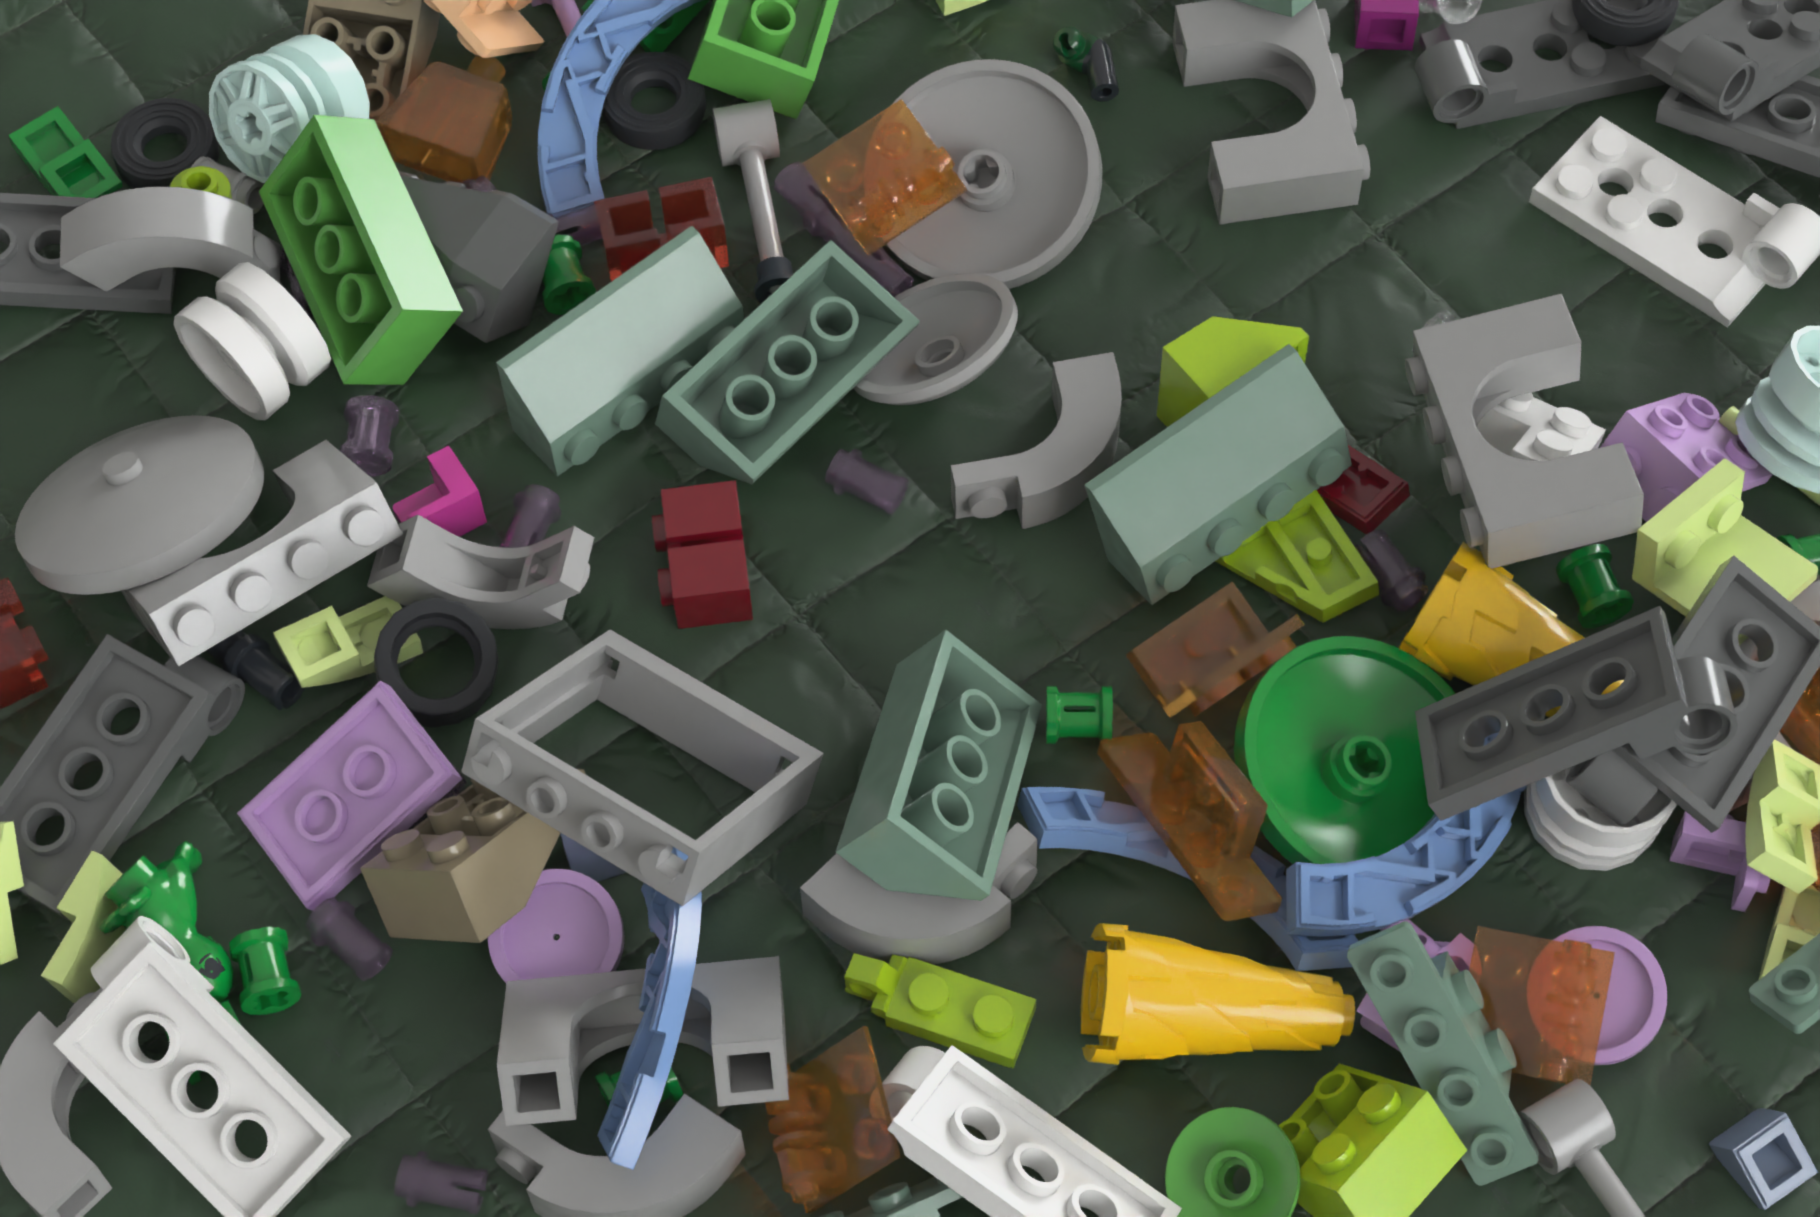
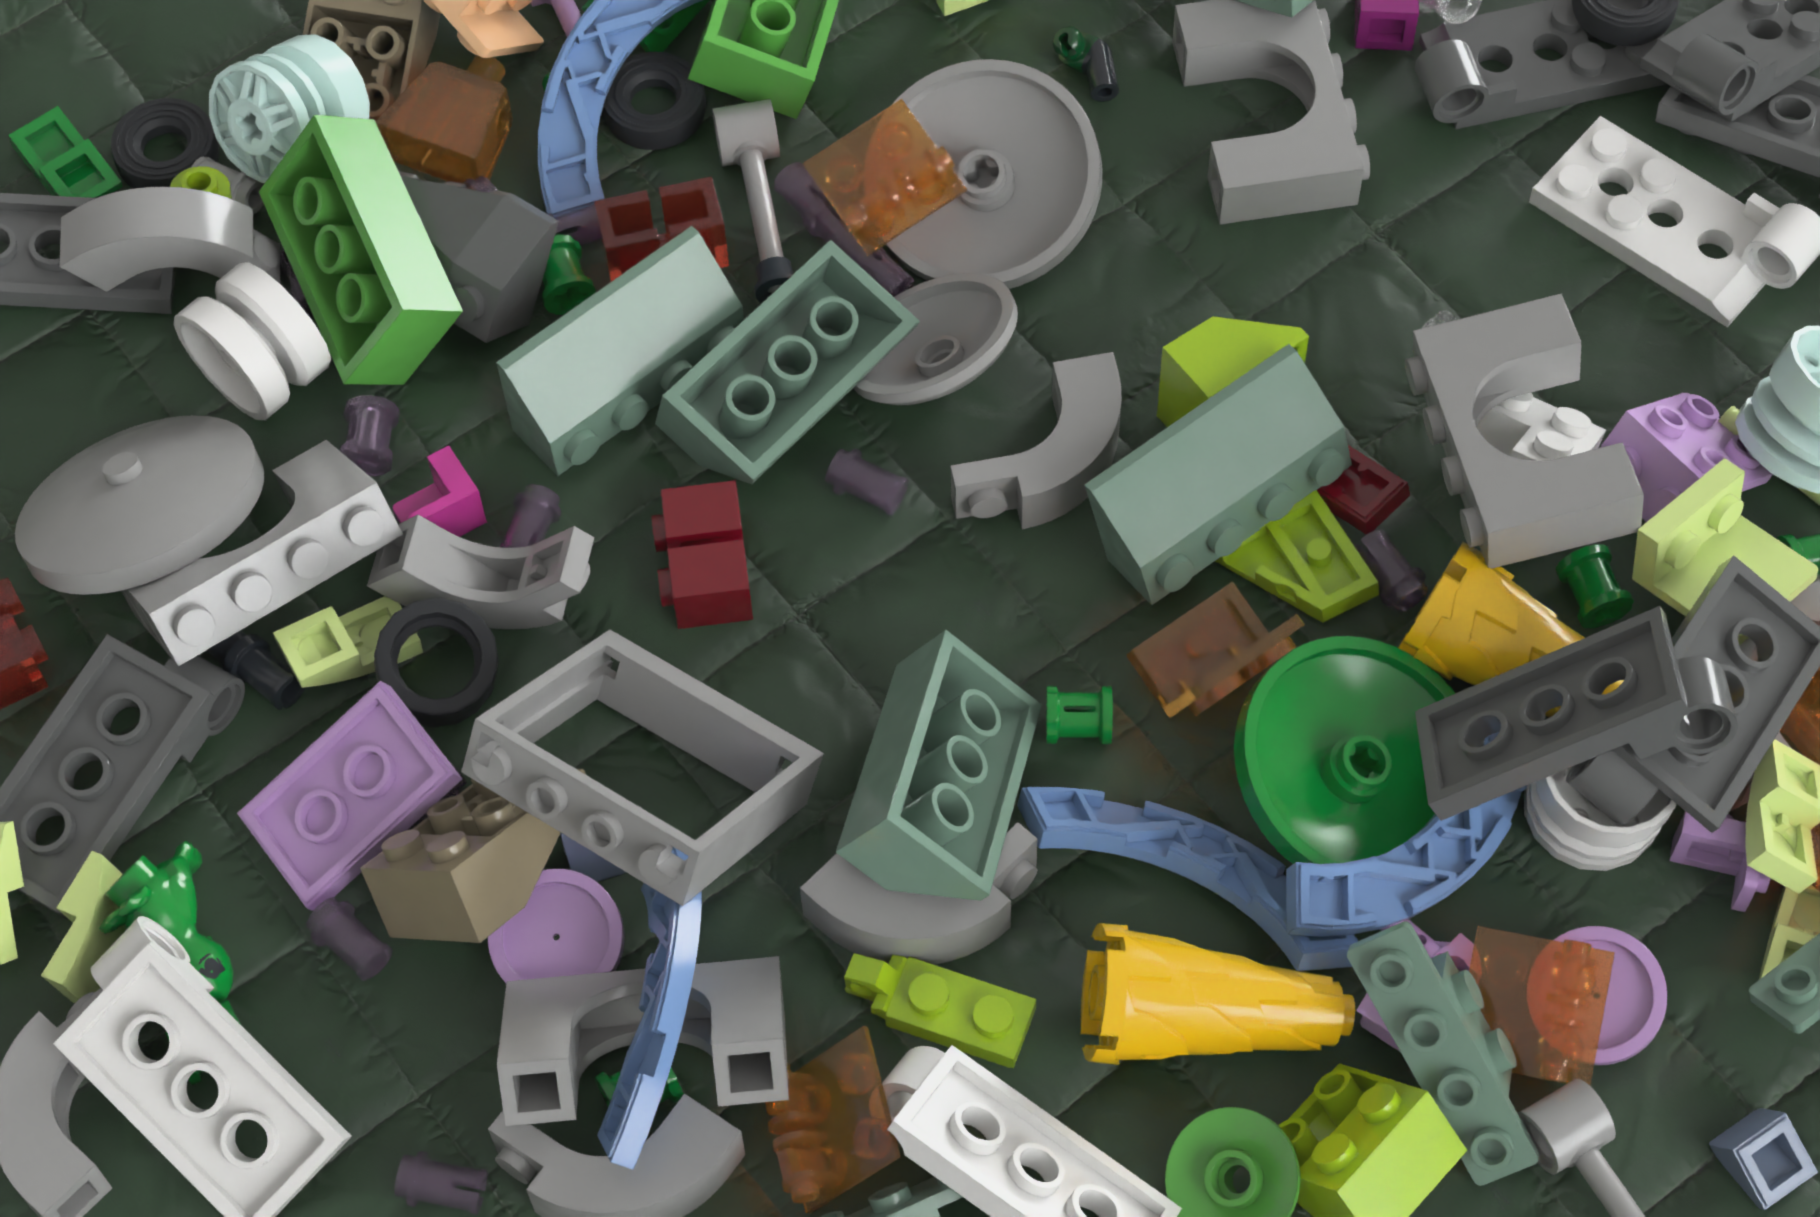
green bush [229,926,302,1015] -> none
clear orange bracket [1097,721,1282,921] -> none

